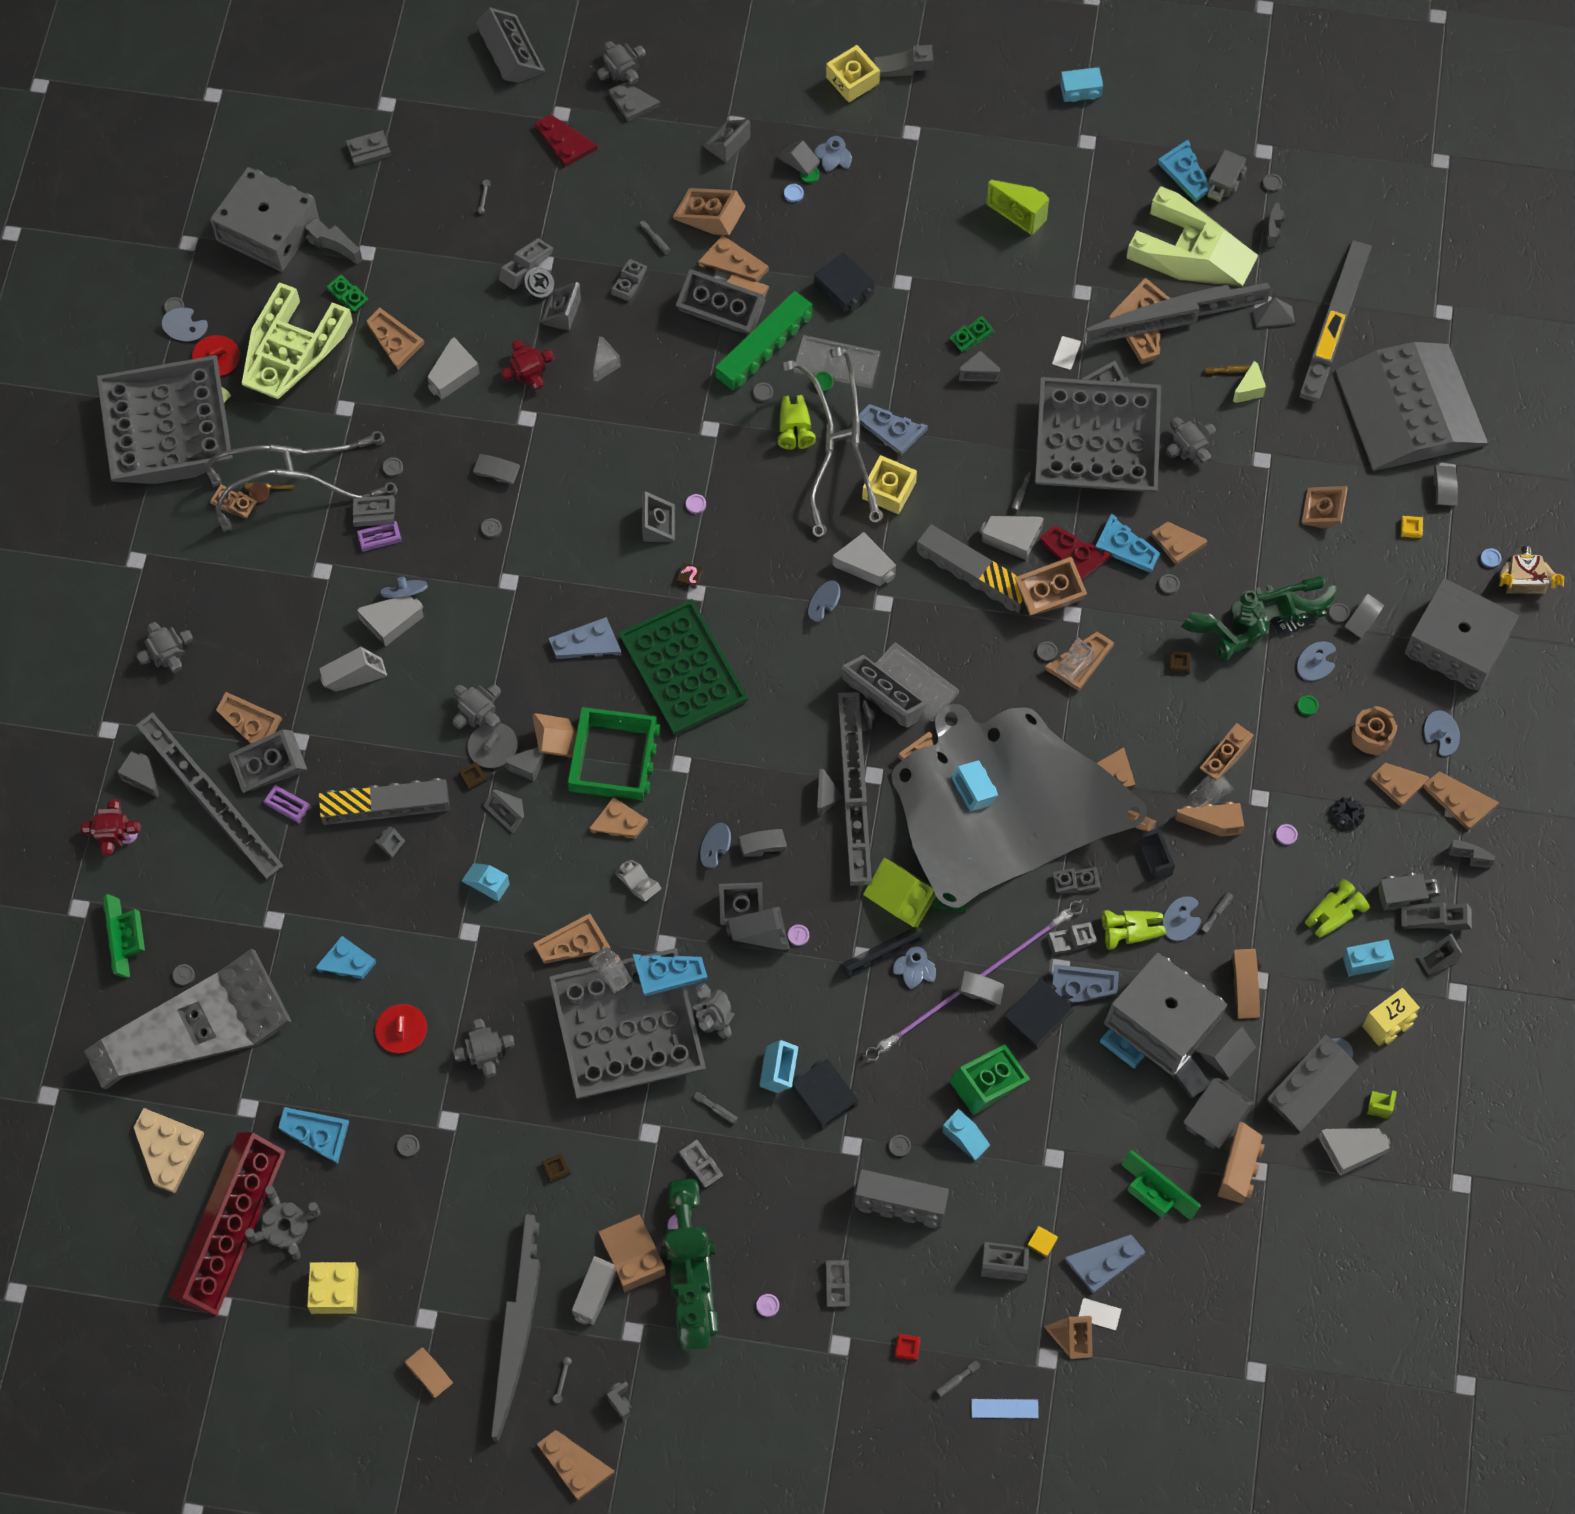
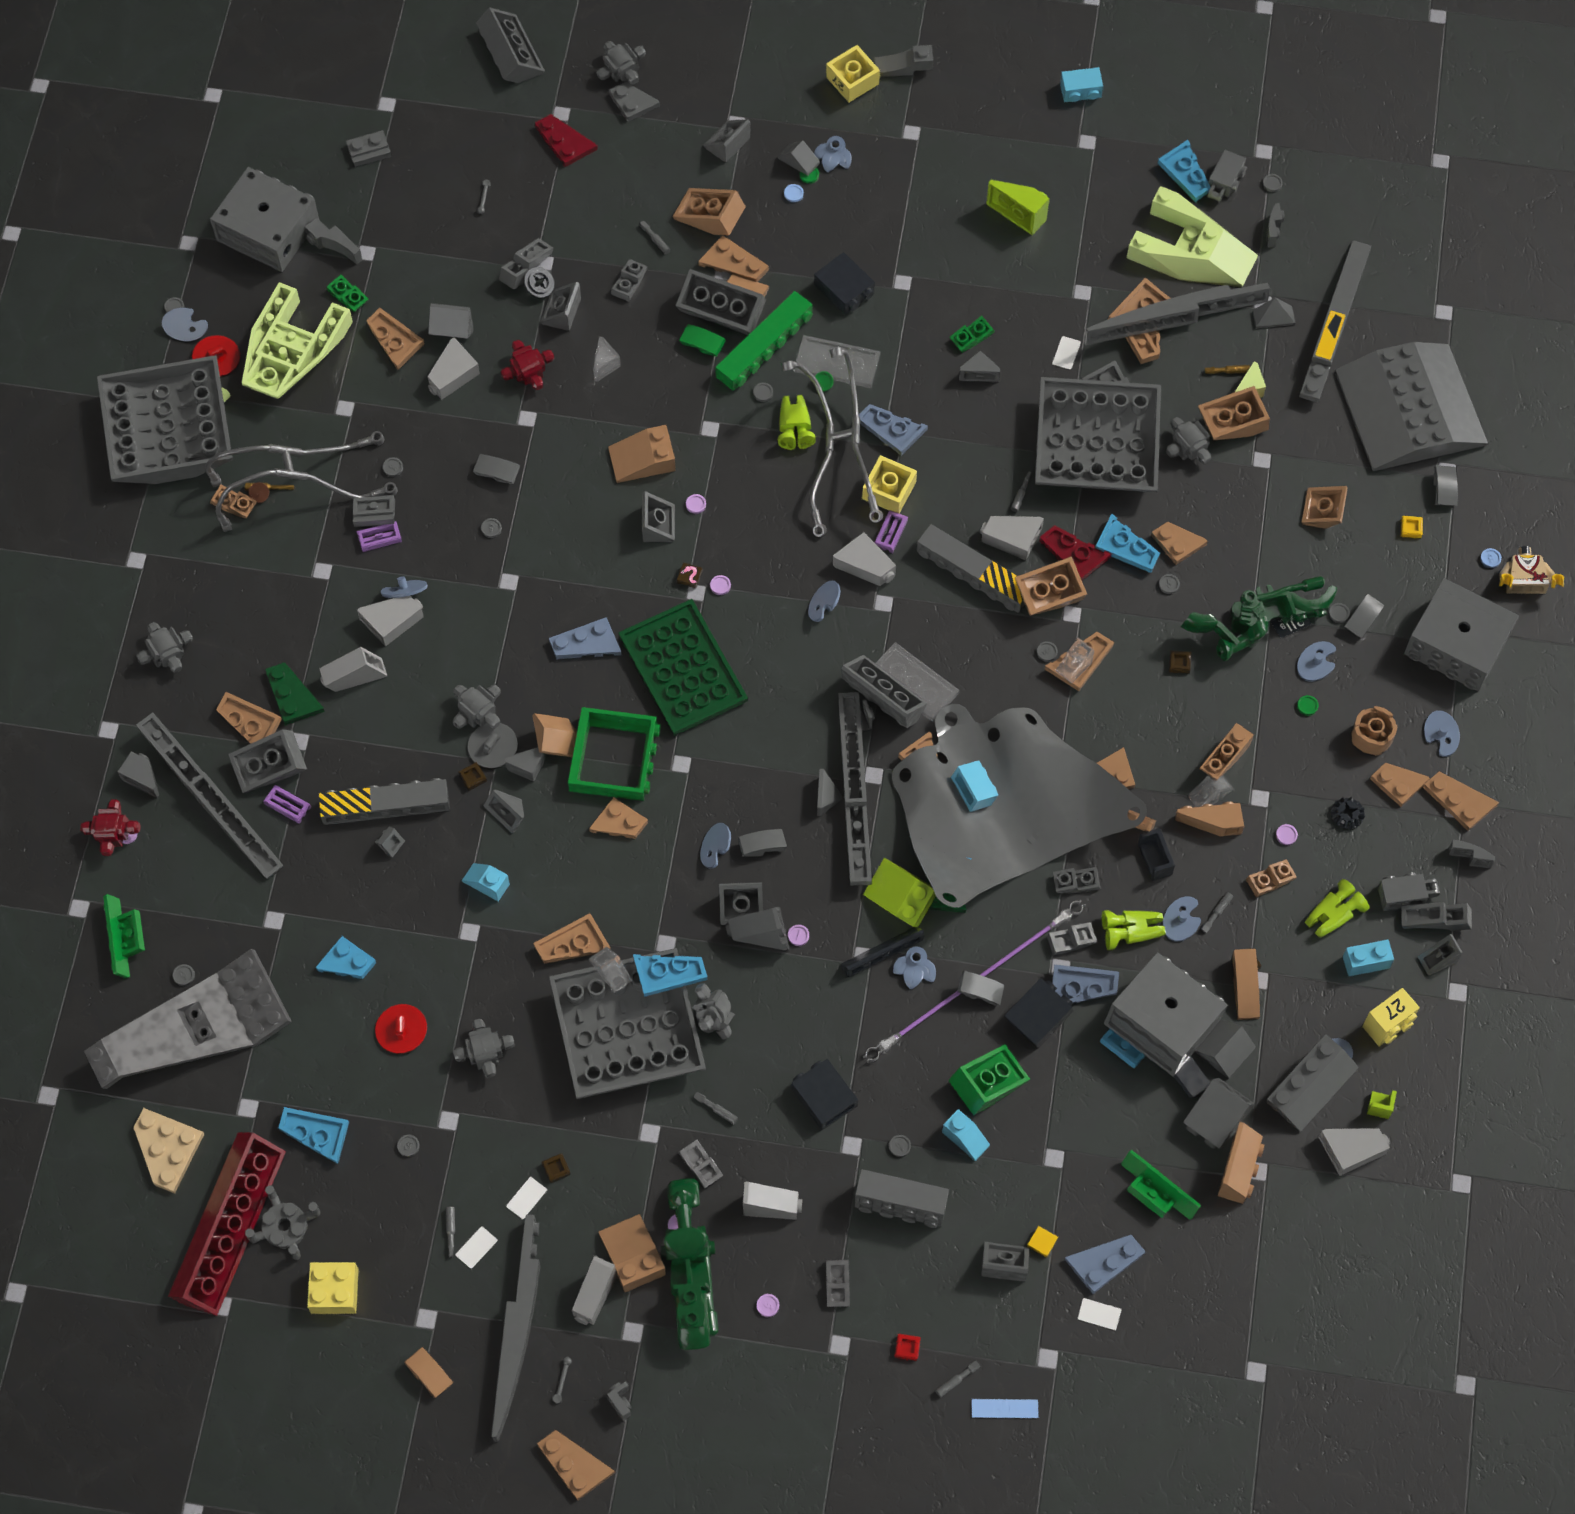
light grey slope [615,860,662,902] -> none
medium azure brick [759,1040,798,1093] -> none
medium nougat slope [1044,1316,1092,1359] -> none
none -> dark green wing [265,662,325,725]
none -> dark grey slope [429,303,473,338]
none -> dark grey piece [446,1207,455,1258]
none -> white sticker [456,1226,498,1269]
none -> white sticker [506,1177,547,1219]
none -> medium nougat slope [608,425,676,483]
none -> green slope [679,324,726,357]
none -> lavender piece [710,575,731,595]
none -> slope [743,1182,802,1220]
none -> medium lavender tile [874,510,908,553]
none -> medium nougat slope [1198,386,1270,440]
none -> medium nougat slope [1246,859,1297,897]

